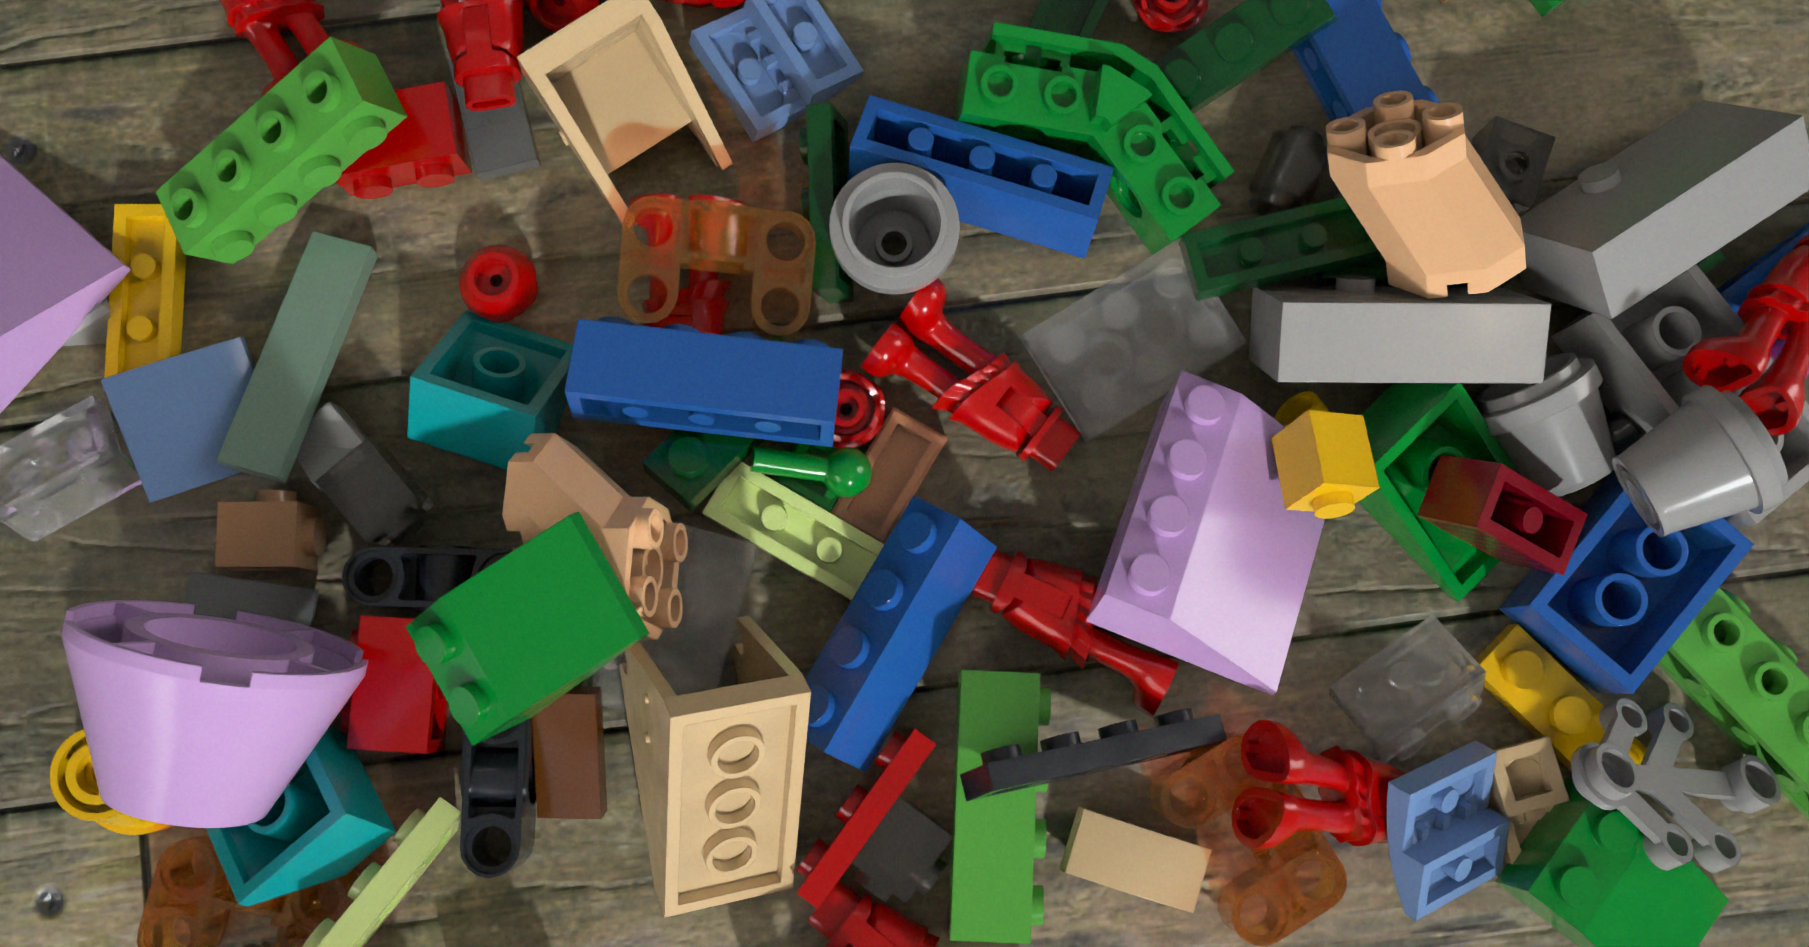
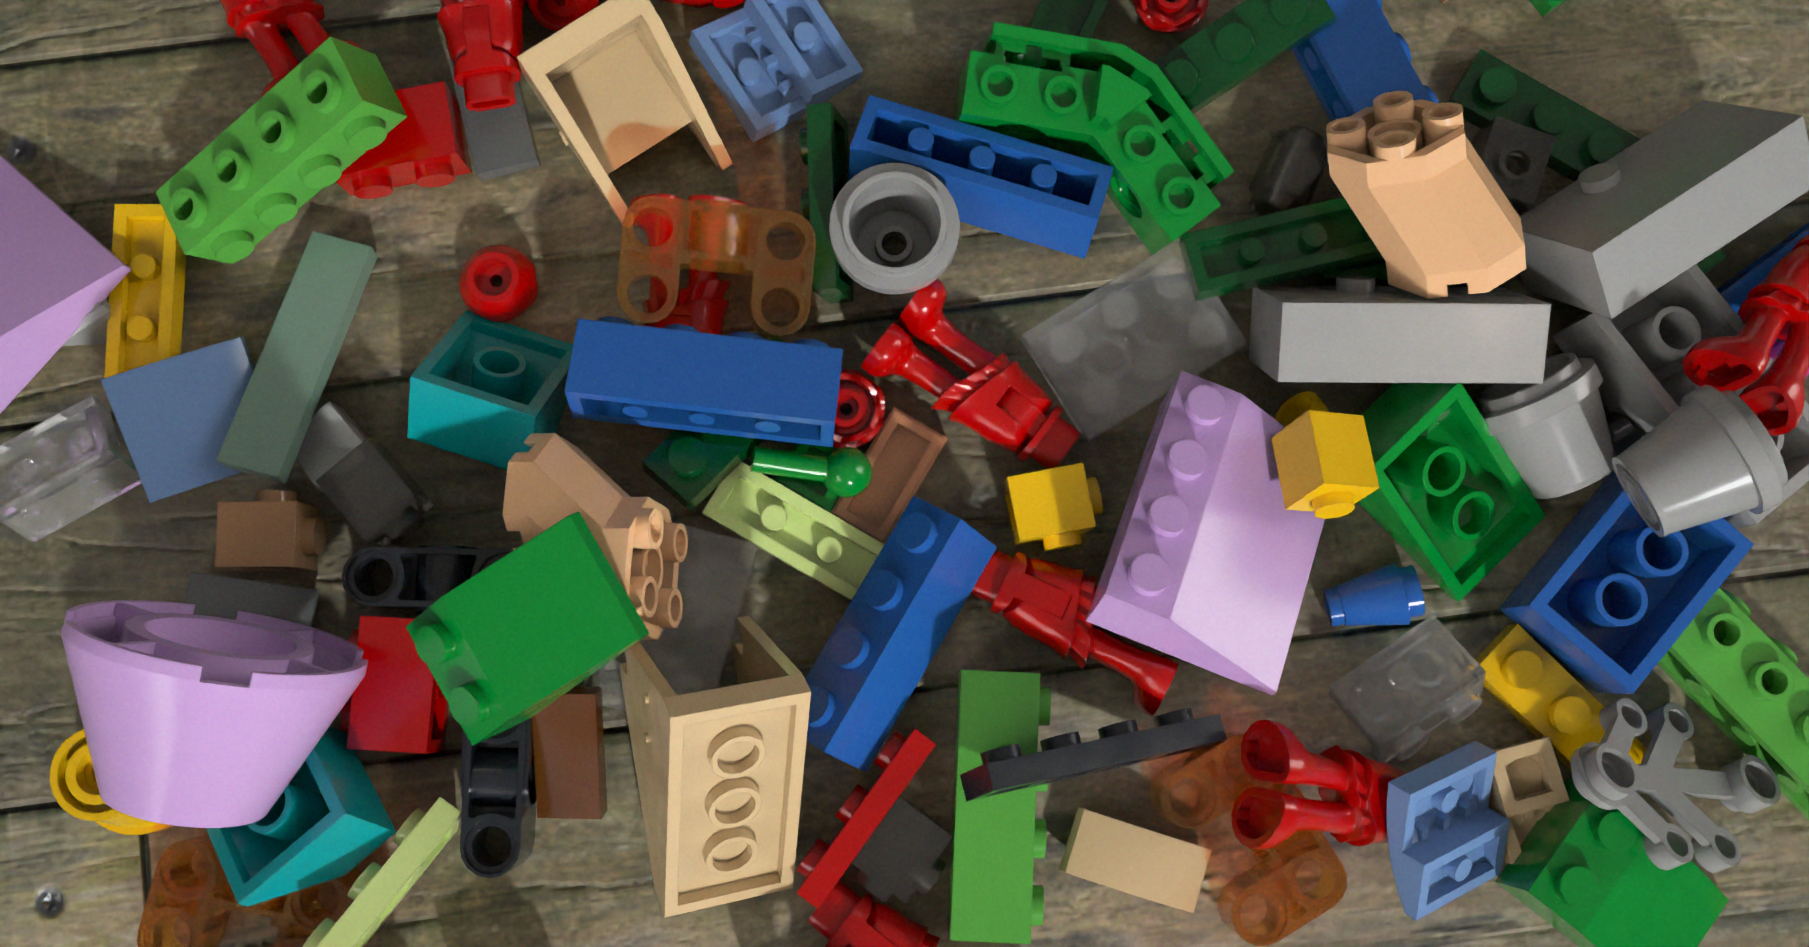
dark red brick [1417,455,1588,575] -> none
none -> yellow brick [1002,463,1103,551]
none -> blue cone [1323,562,1425,627]
none -> dark green plate [1447,49,1640,182]

